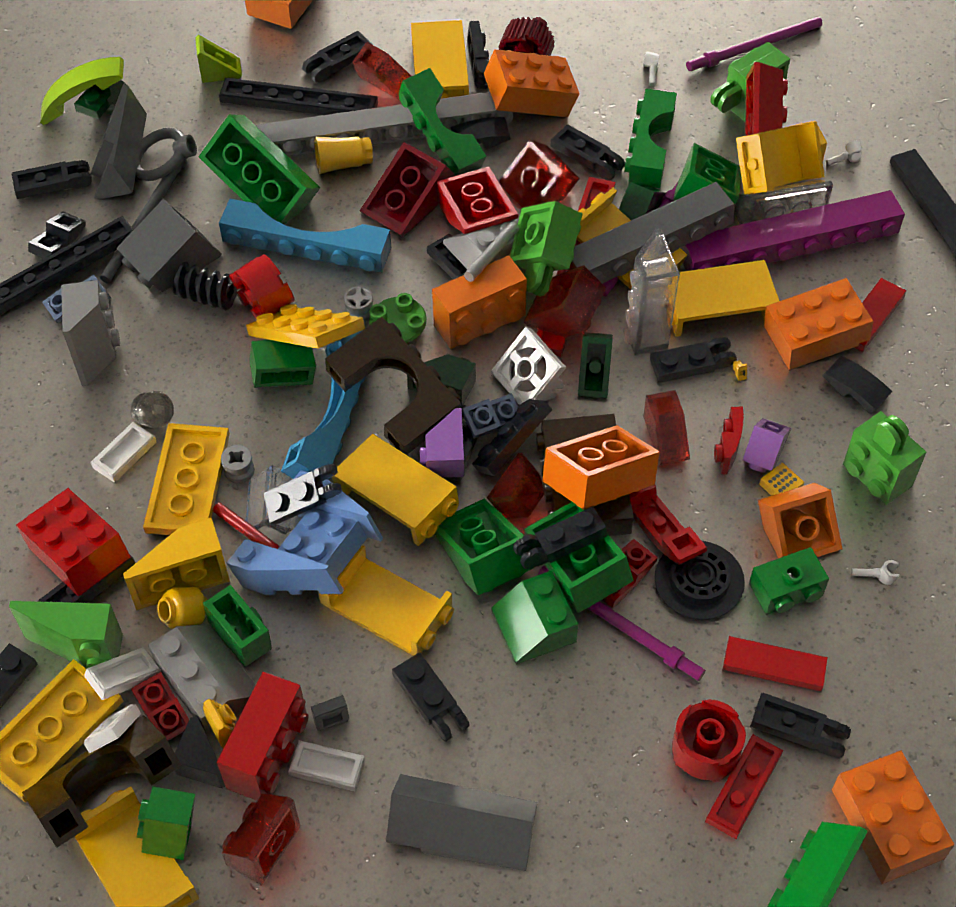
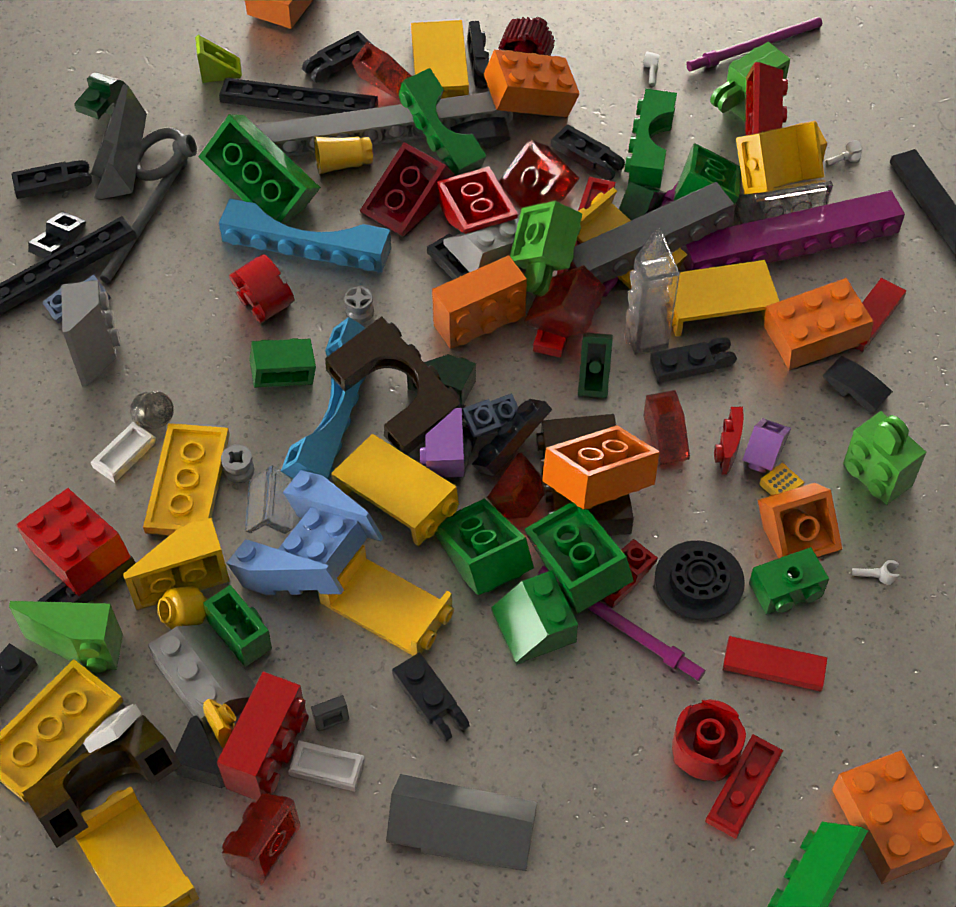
lime slope [40,57,124,125] -> none
white tile [84,647,161,700] -> none
dark grey slope [116,199,222,292] -> none
red slope [131,672,189,741] -> none
green brick [137,786,195,860] -> none
black piece [173,262,238,311] -> none
red bar [213,502,280,549] -> none
yellow plate [246,304,365,349] -> none
hinge [264,464,342,524] -> none
bright green dish [369,293,427,343] -> none
light grey bar [464,222,519,282] -> none
white piece [491,327,566,405] -> none
black hinge [513,506,608,570] -> none
red slope [629,485,707,564] -> none
yellow piece [733,360,747,381] -> none
black hinge [750,693,851,758] -> none

